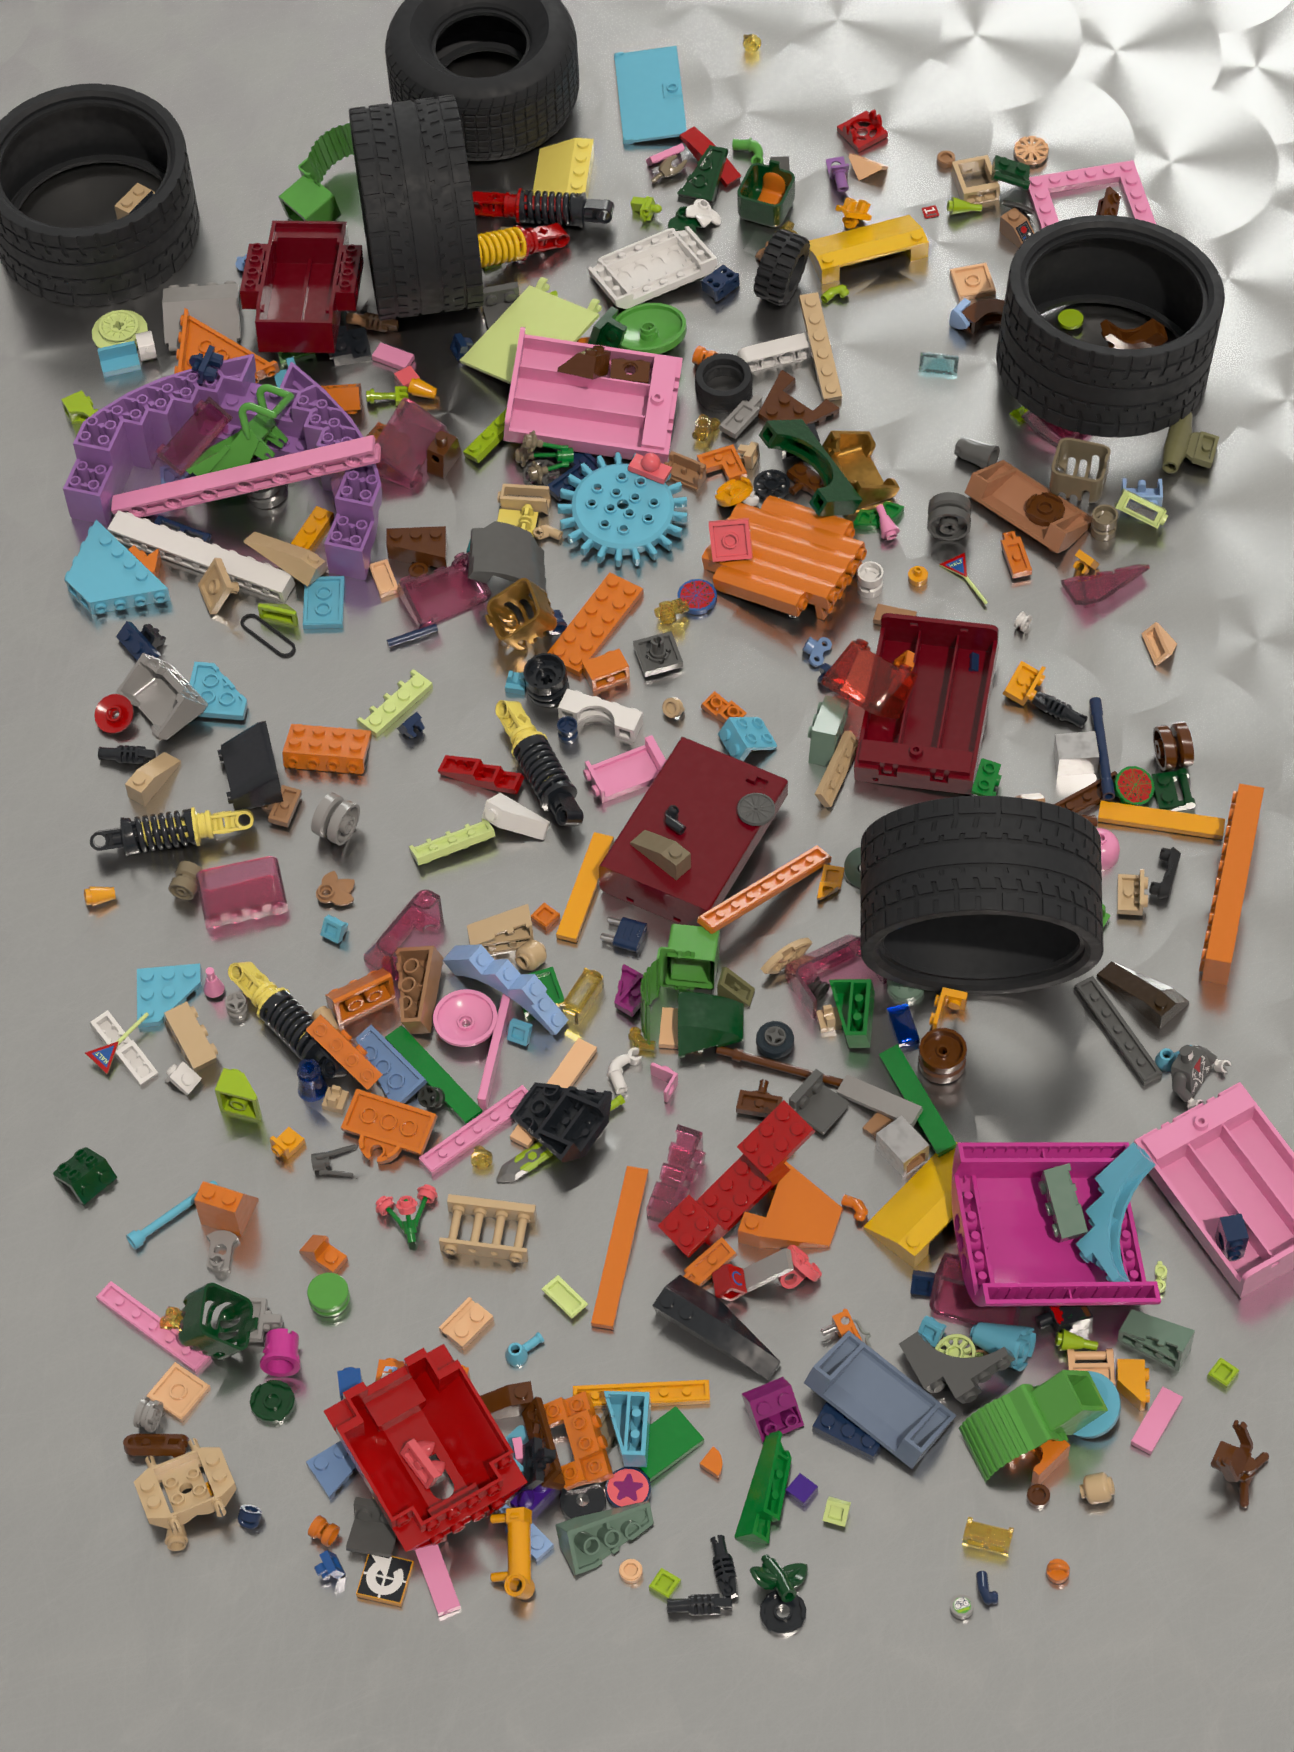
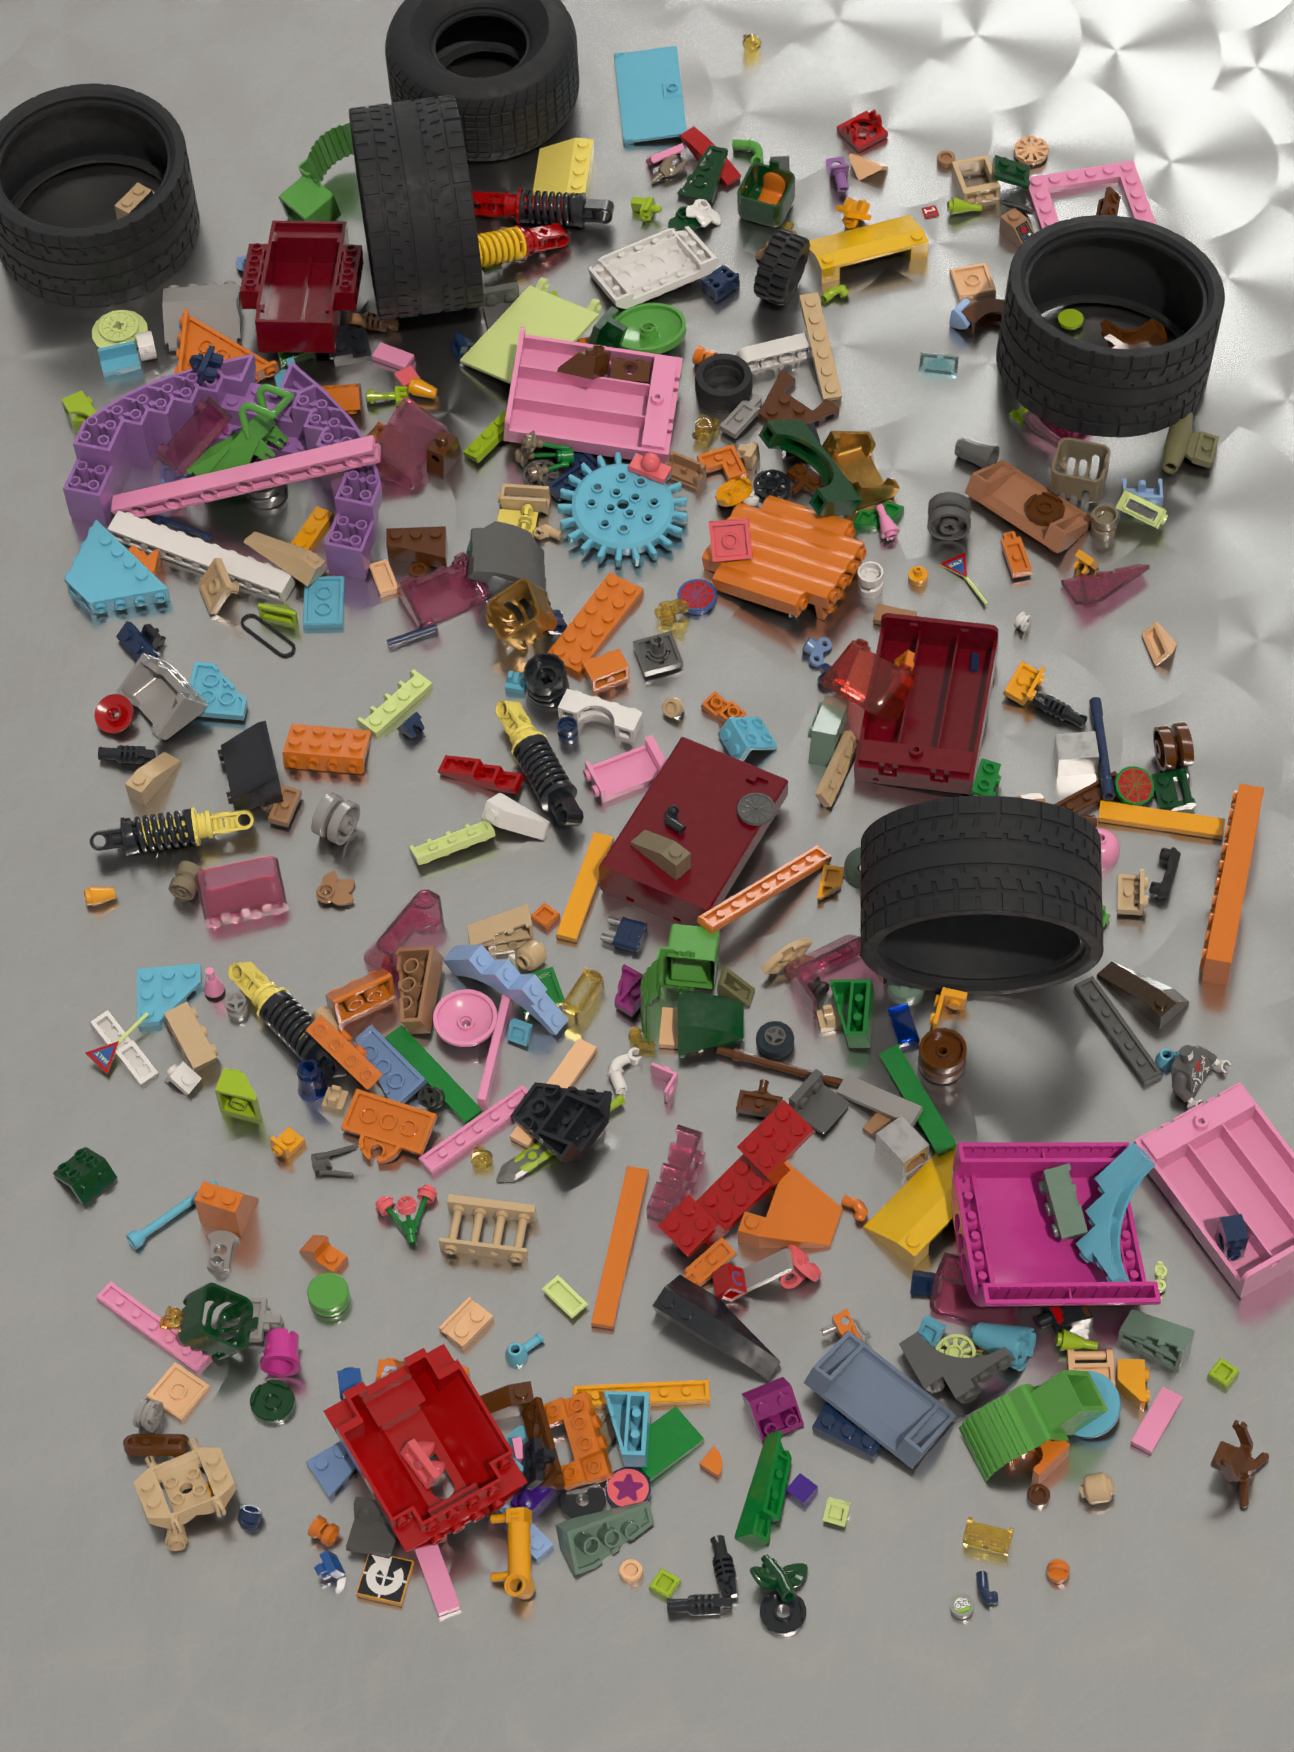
medium azure tile [320,914,348,944] -> none

